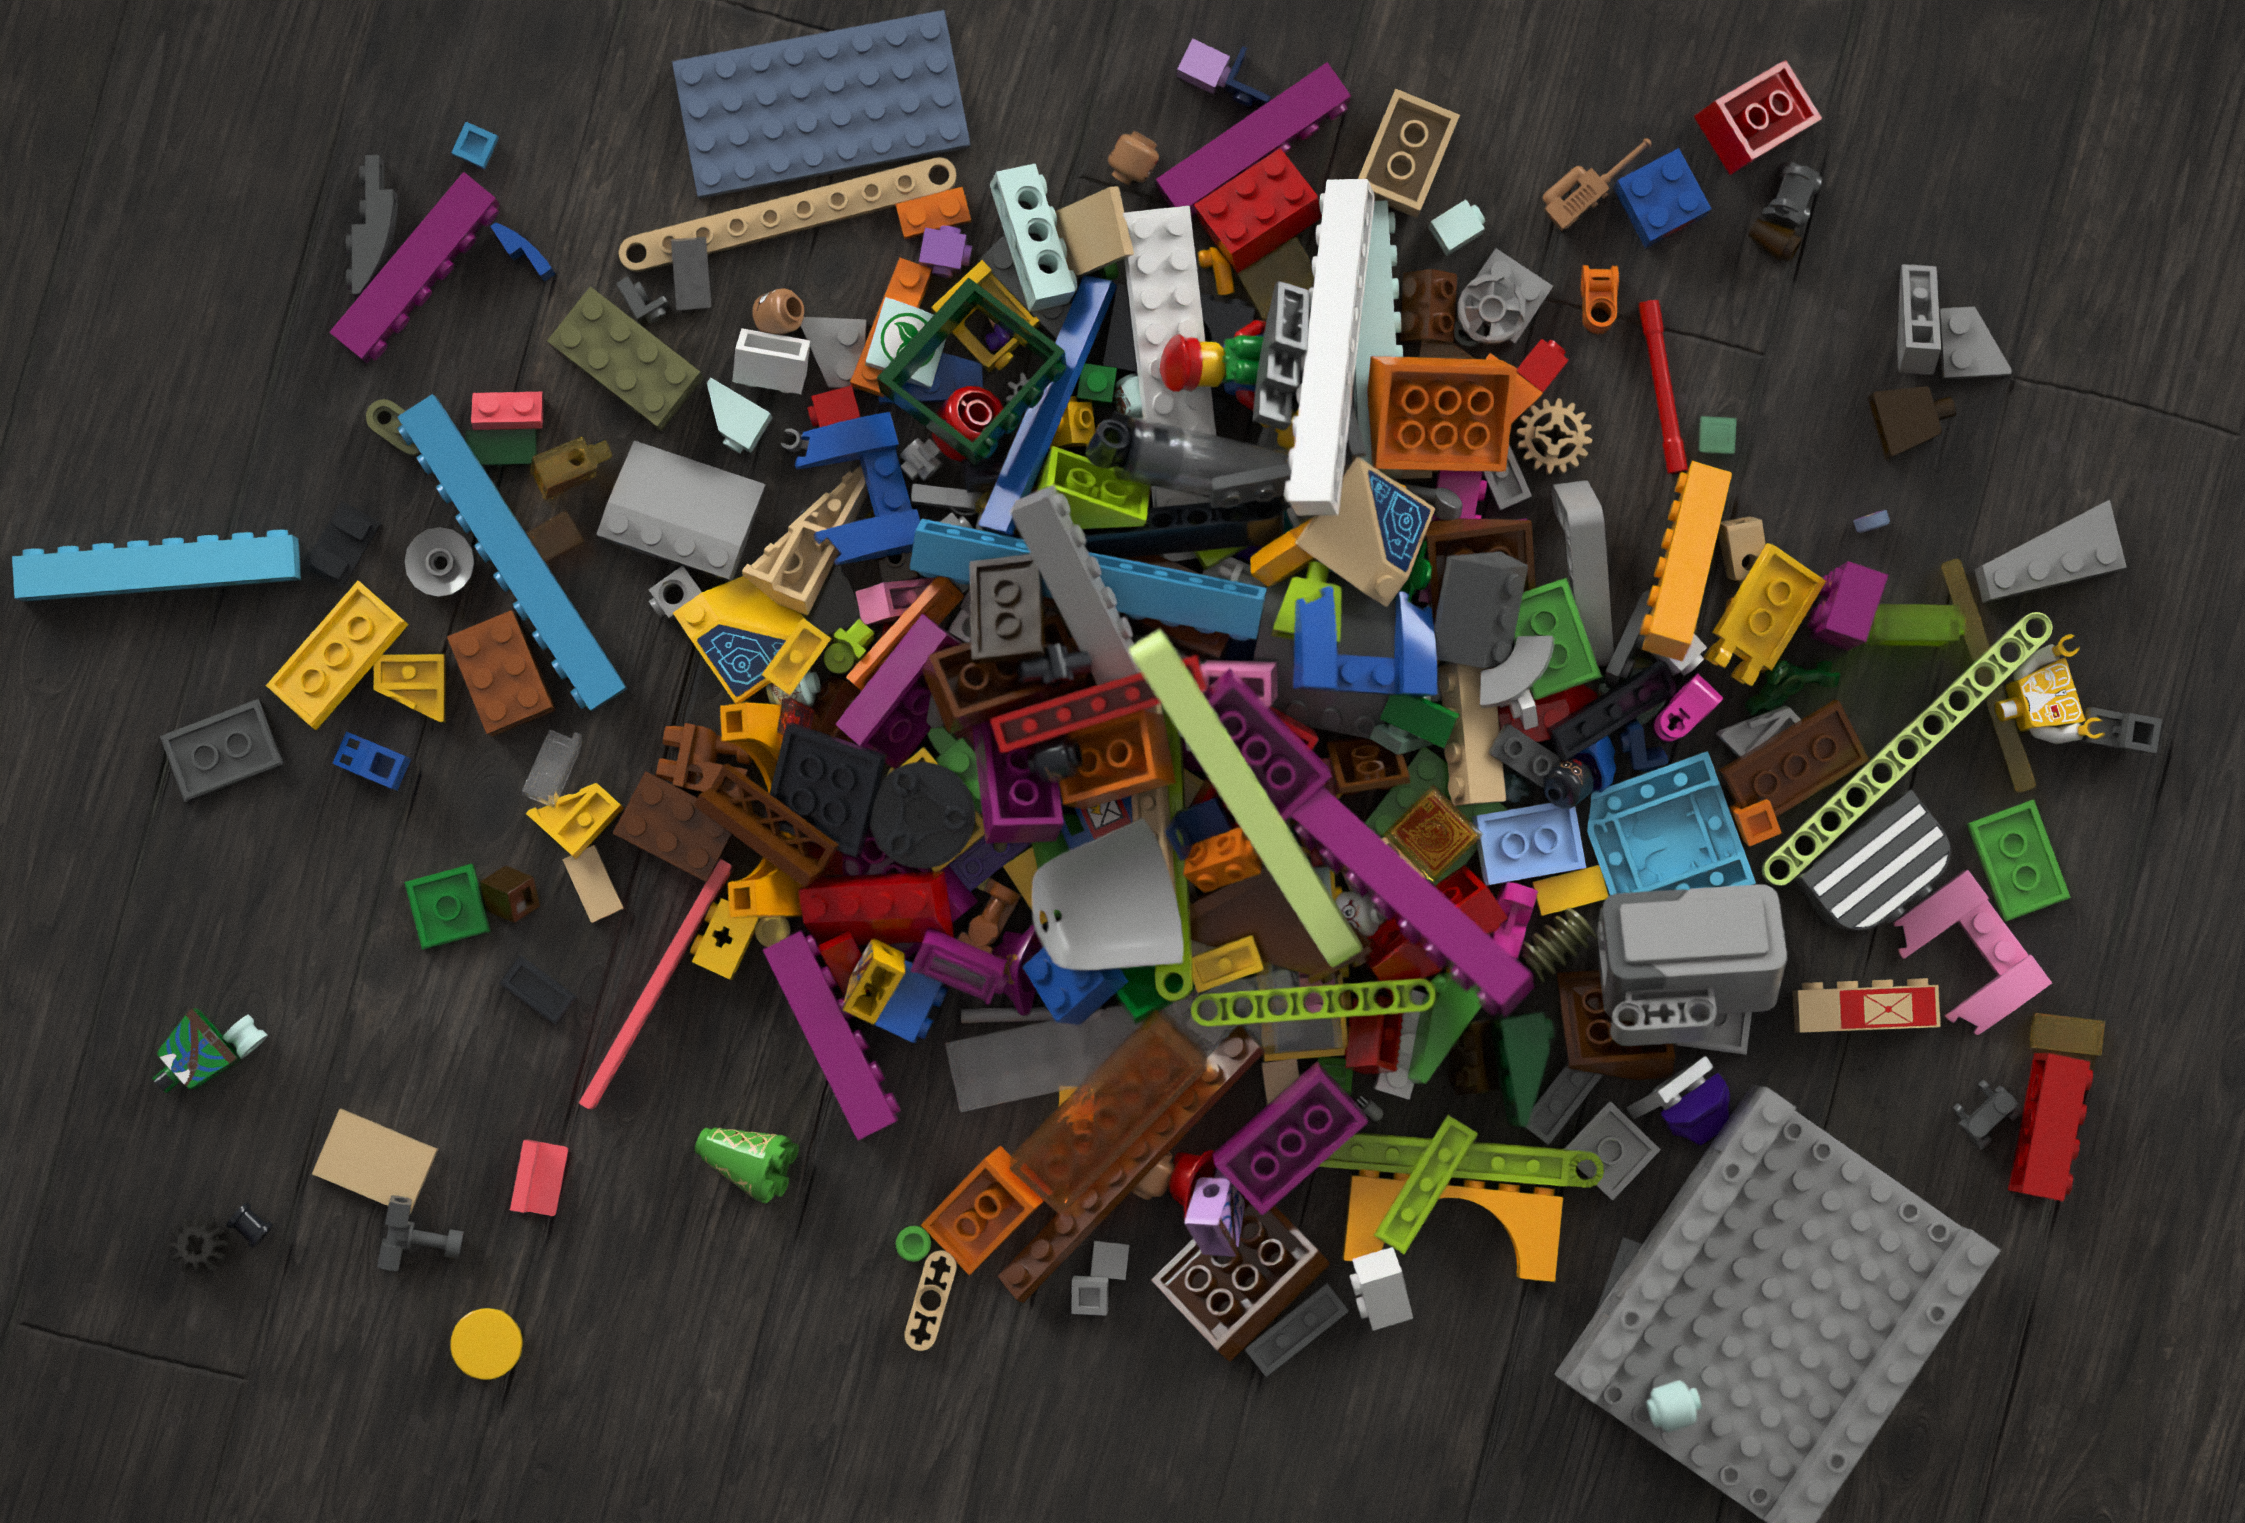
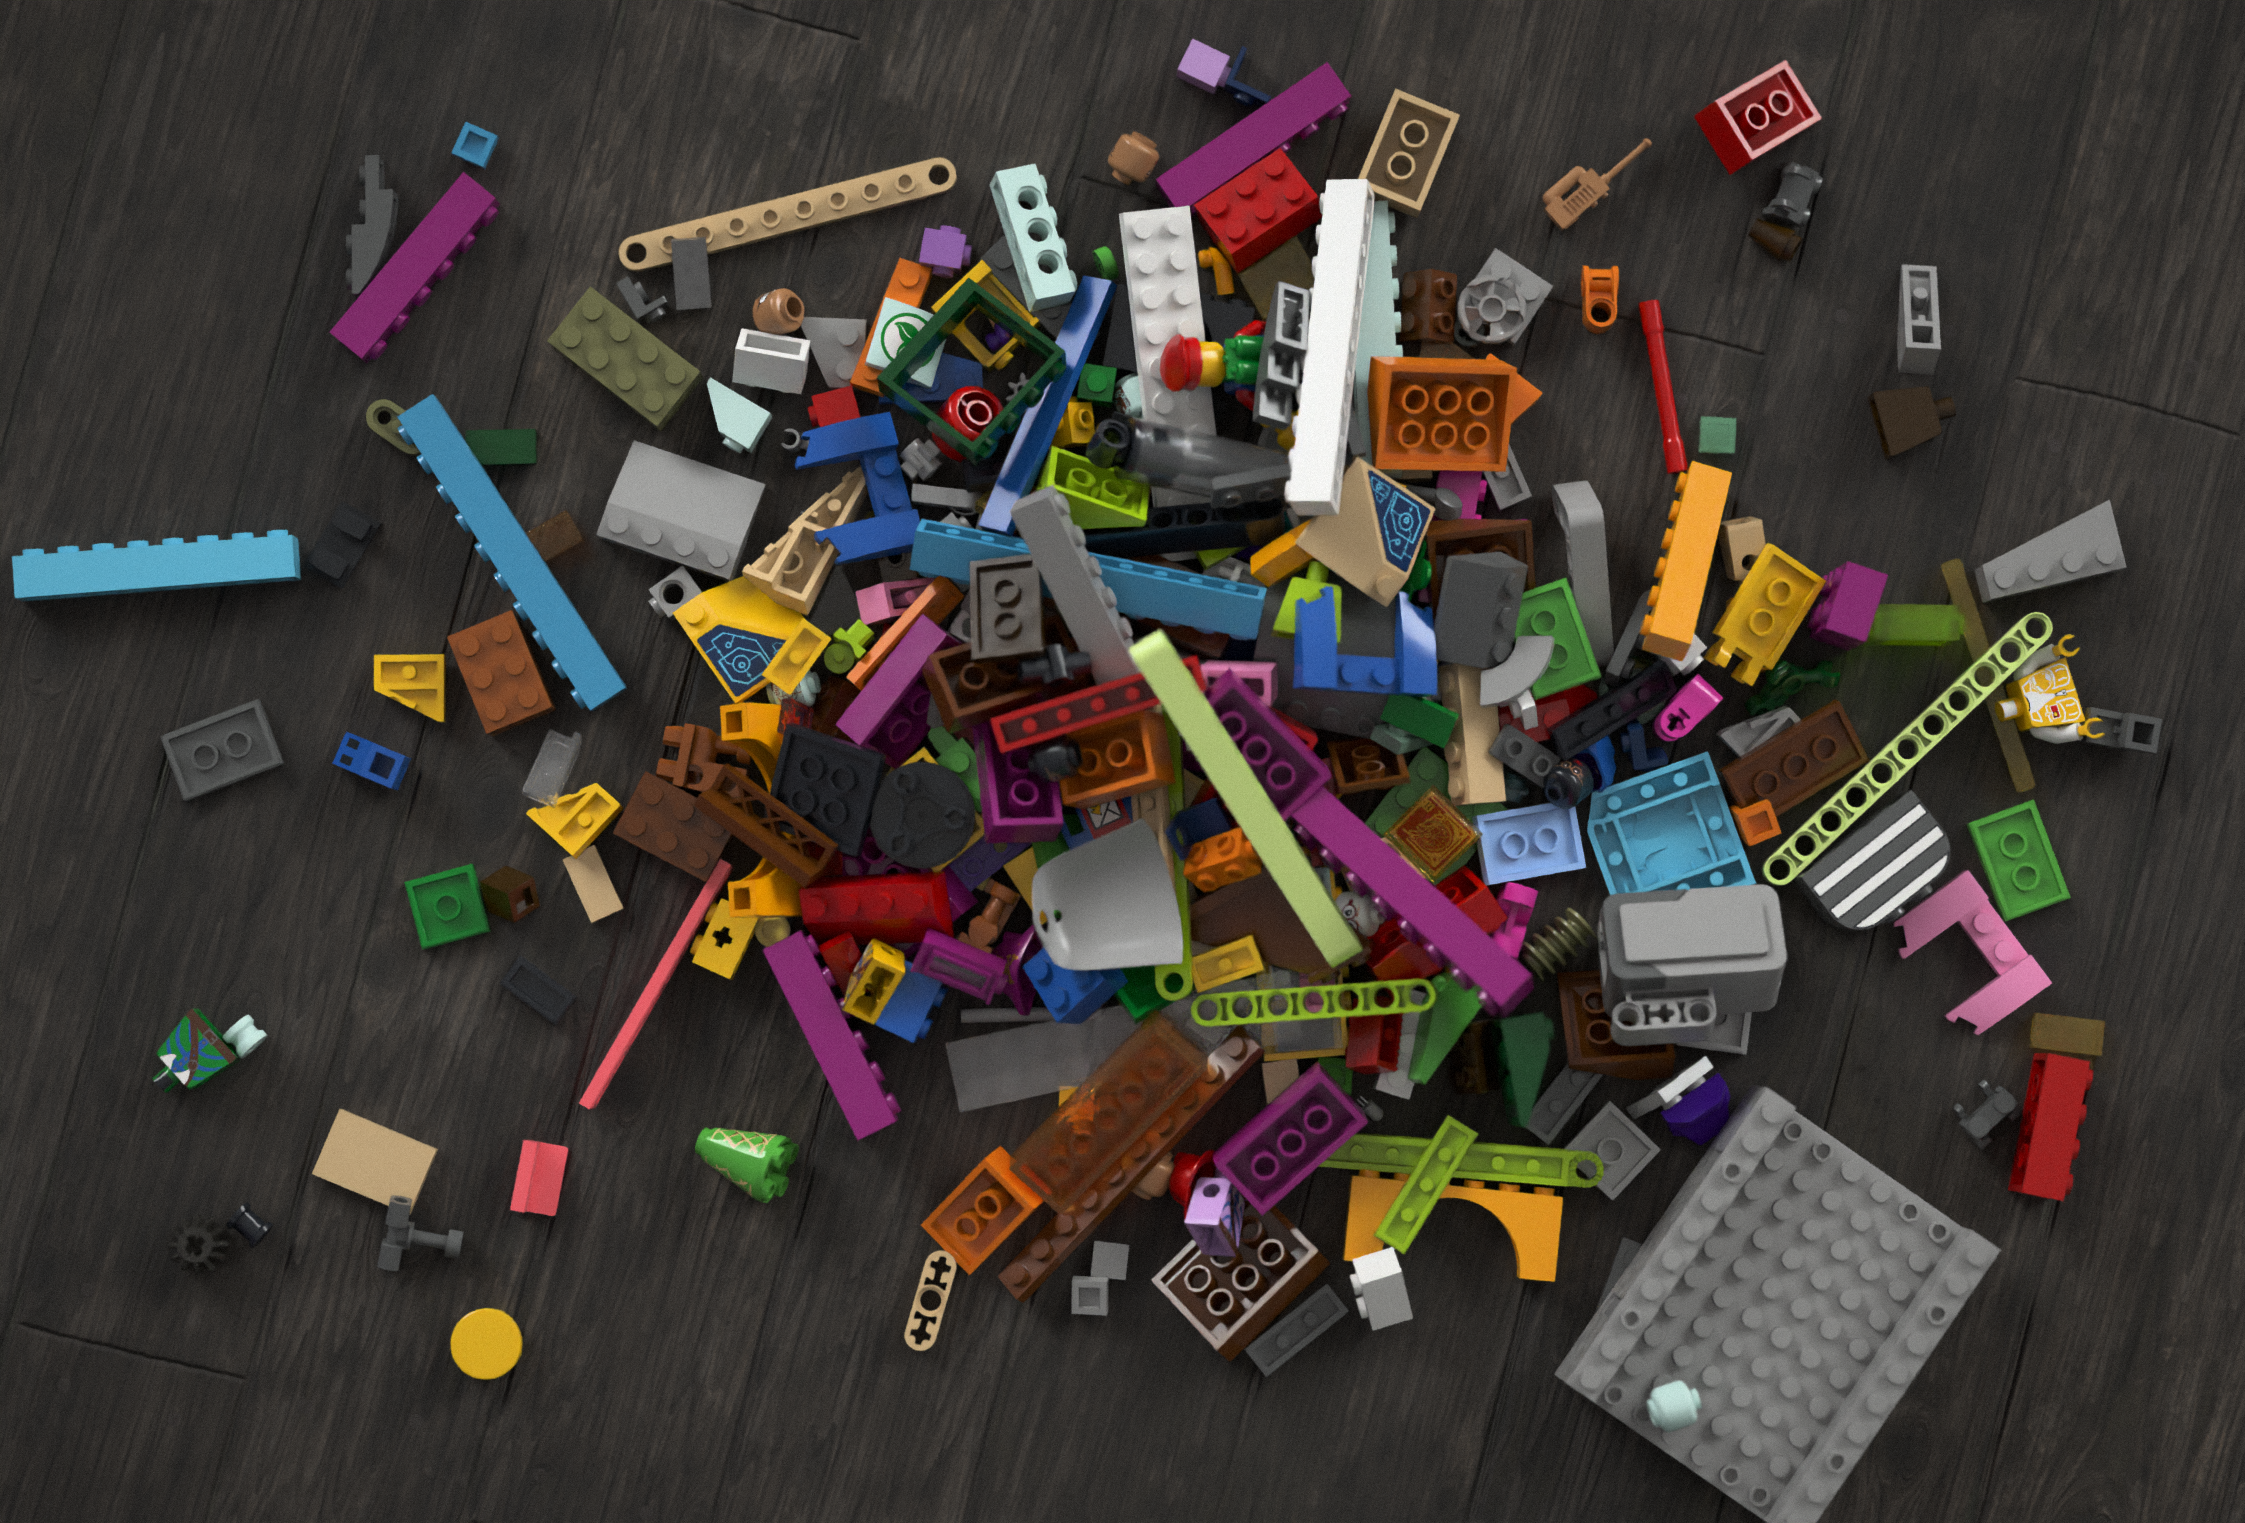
yellow tile [266,581,409,730] -> none
light grey dish [404,527,475,597] -> none
coral plate [471,392,544,430] -> none
blue slope [490,223,555,282] -> none
clear yellow torso [530,437,613,501] -> none
sand blue plate [672,10,971,199] -> none
orange plate [895,187,971,239] -> none
bright green tile [896,1226,931,1261] -> none
tan tile [1055,186,1134,279] -> none
light aqua brick [1428,200,1485,256] -> none
tan gear [1516,398,1592,475] -> none
red brick [1517,338,1569,394] -> none
yellow tile [1531,865,1609,916] -> none
blue brick [1613,148,1711,248] -> none
tan brick [1793,978,1940,1033] -> none
sand blue tile [1853,510,1890,533] -> none
light grey wing [1939,307,2011,379] -> none

